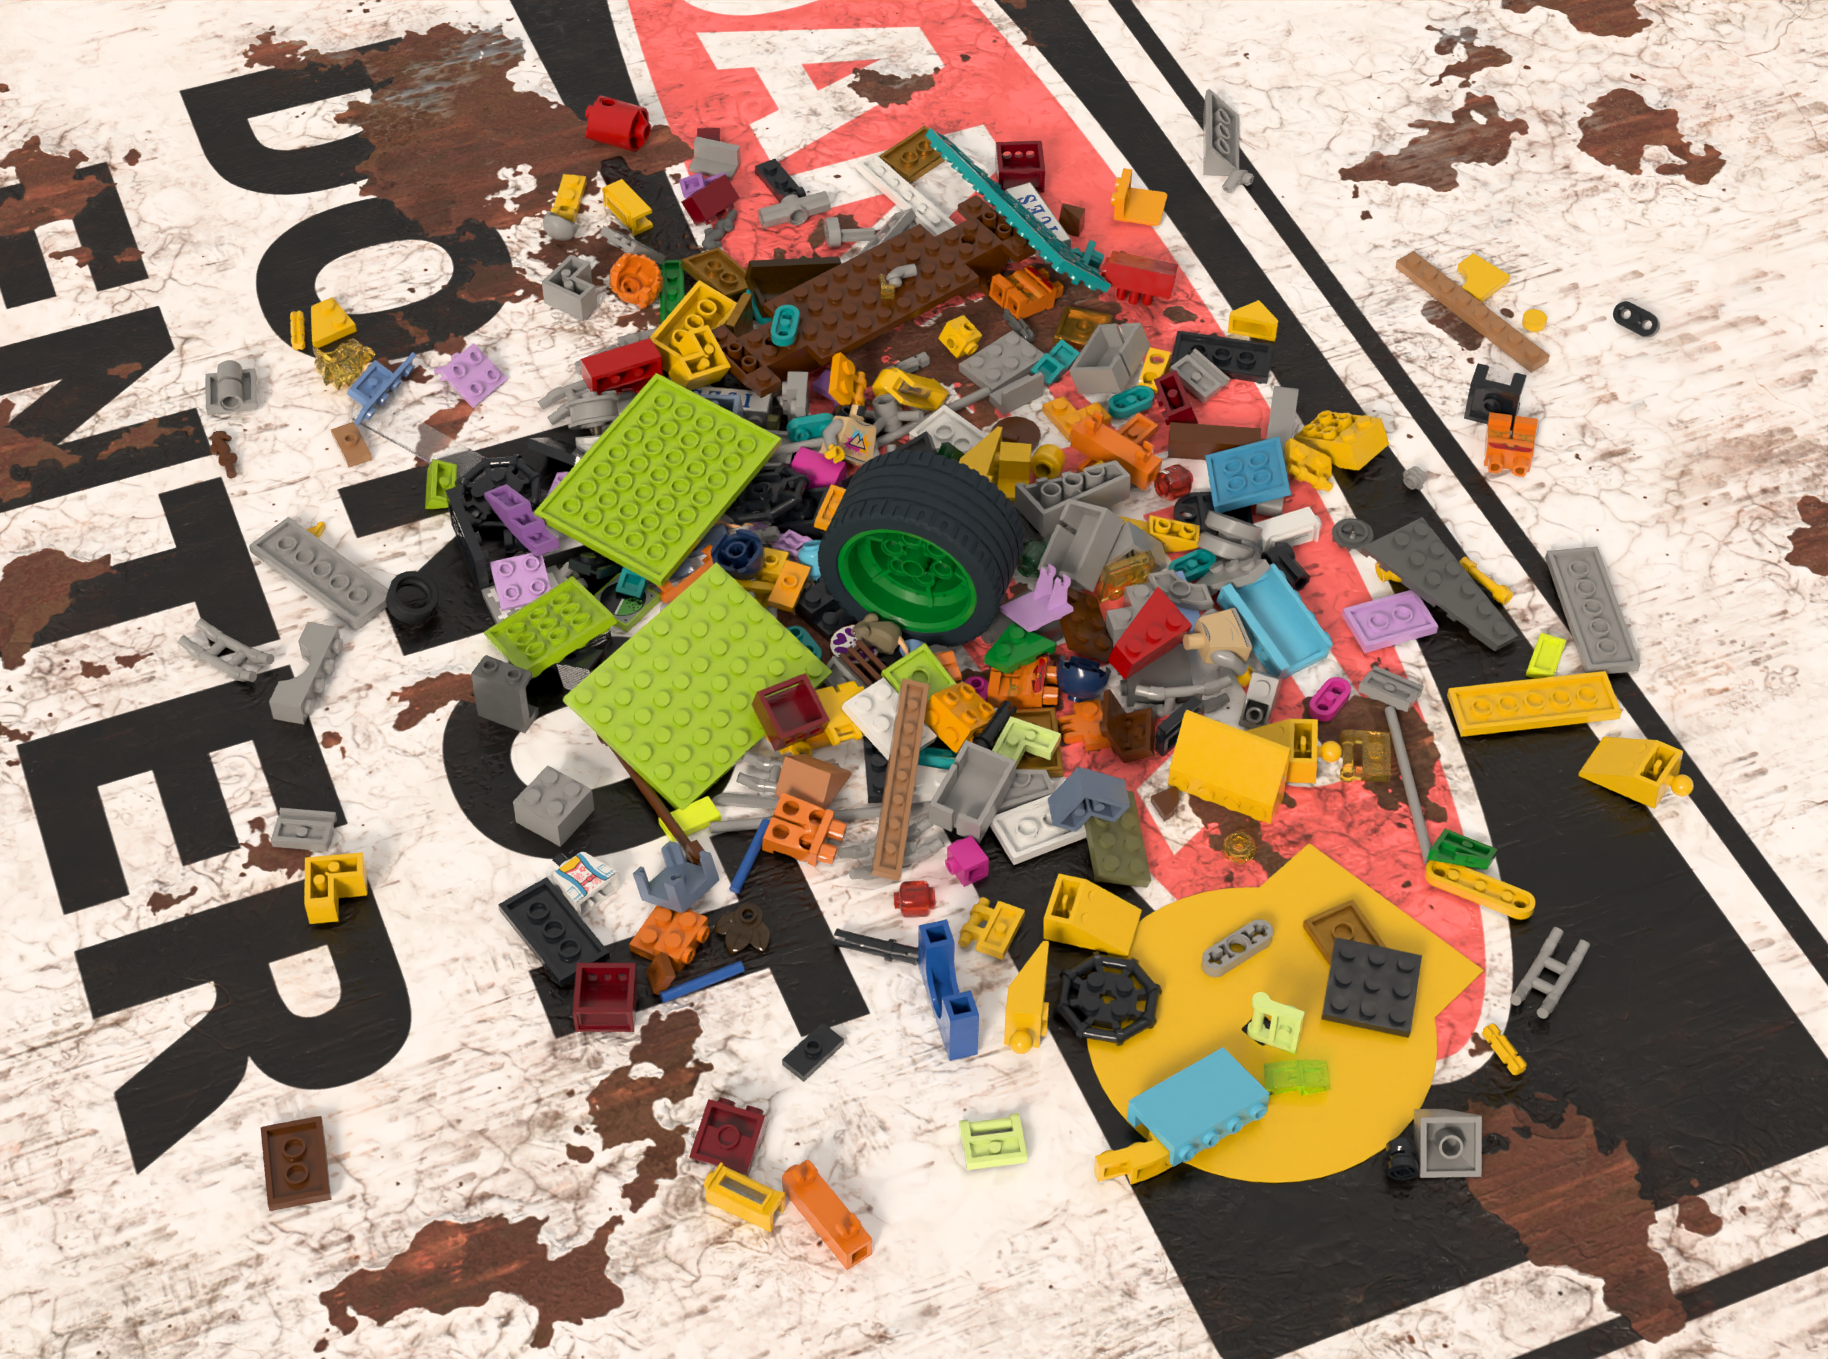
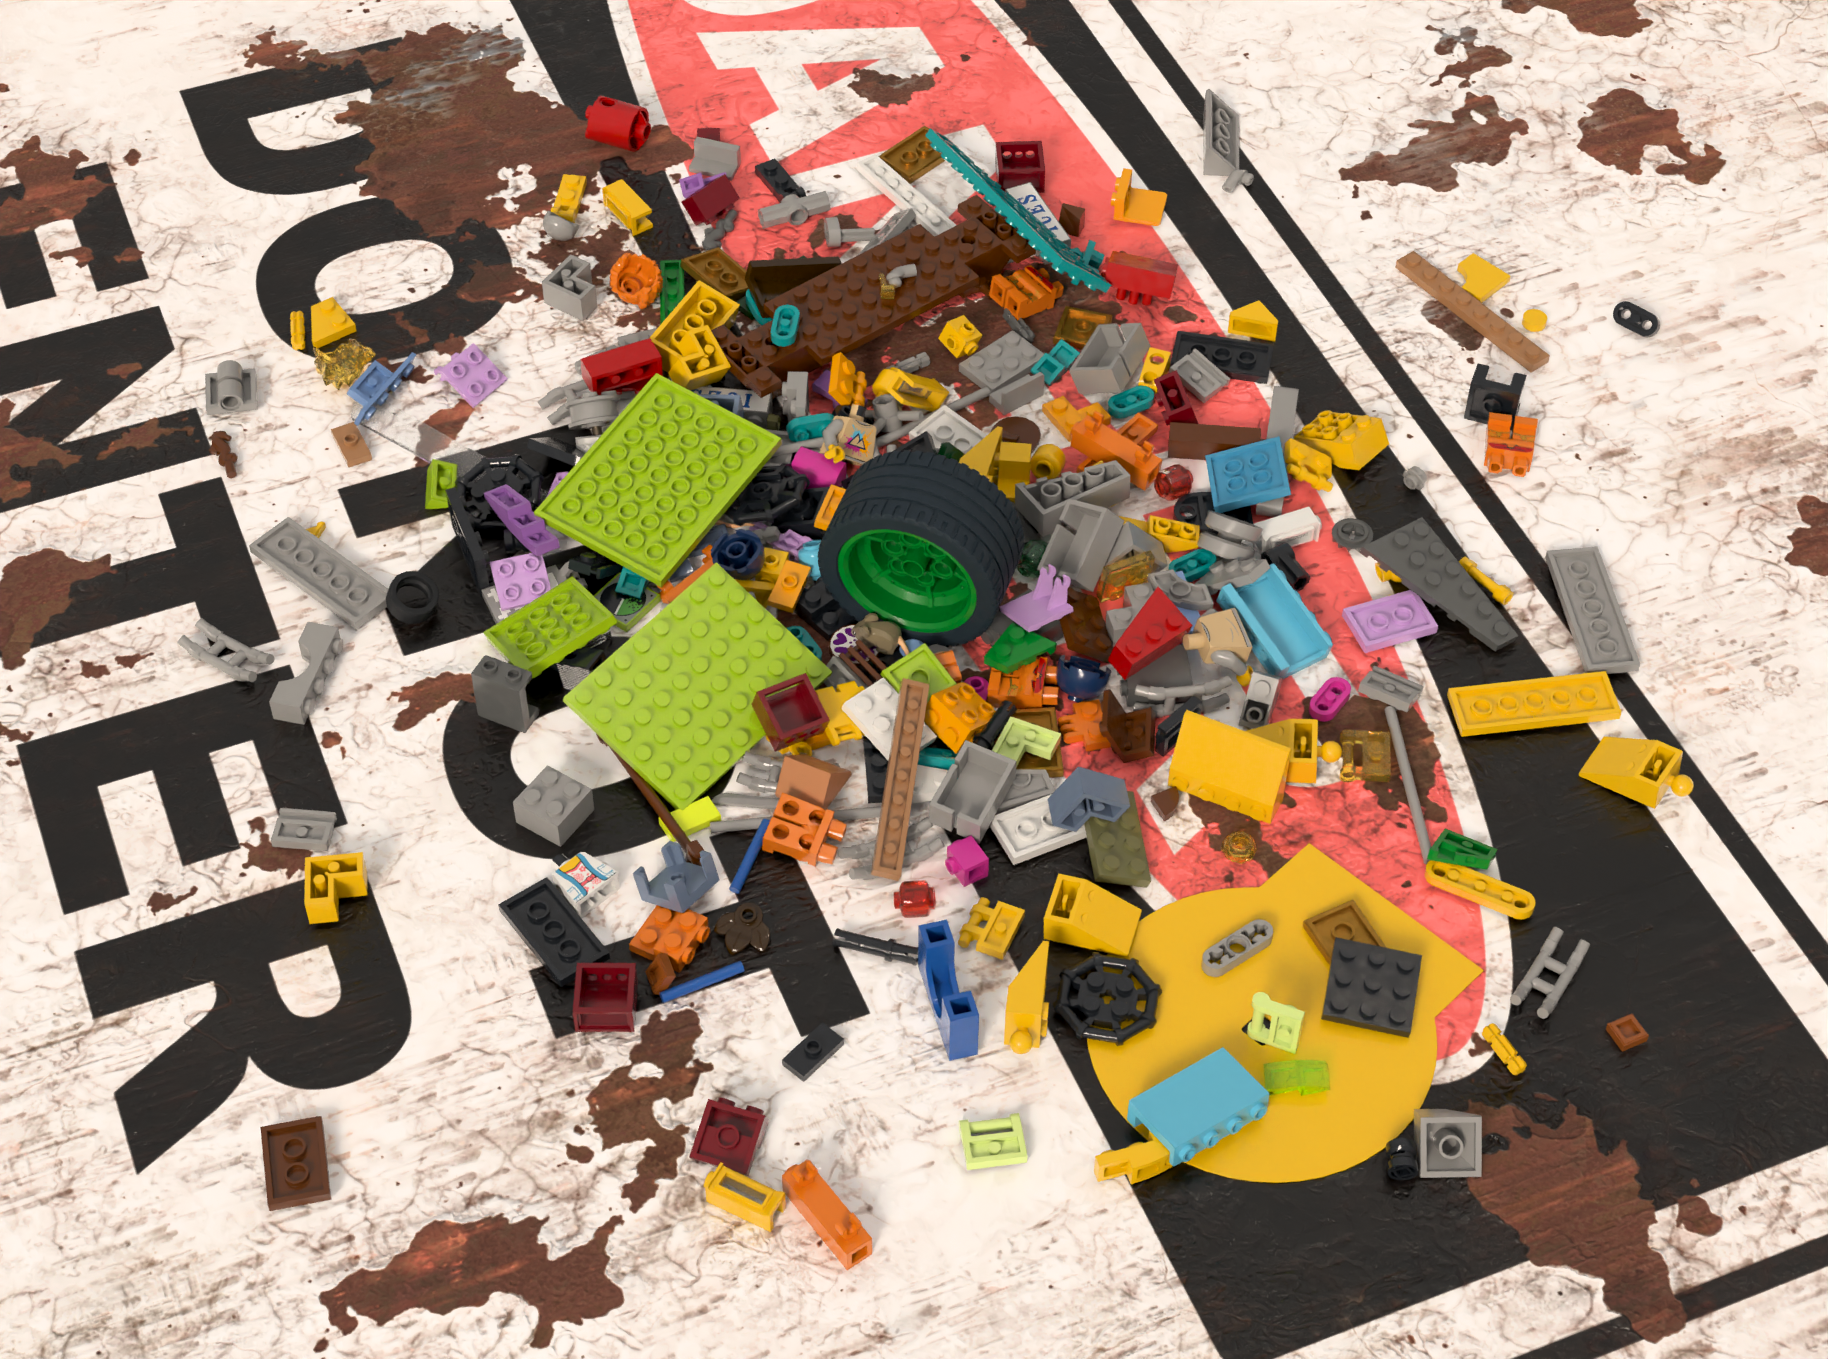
light grey wing [600,225,666,265] -> none
pearl gold tile [725,293,754,338] -> none
neon yellow tile [1526,633,1566,679] -> none
none -> dark orange tile [1606,1013,1649,1052]

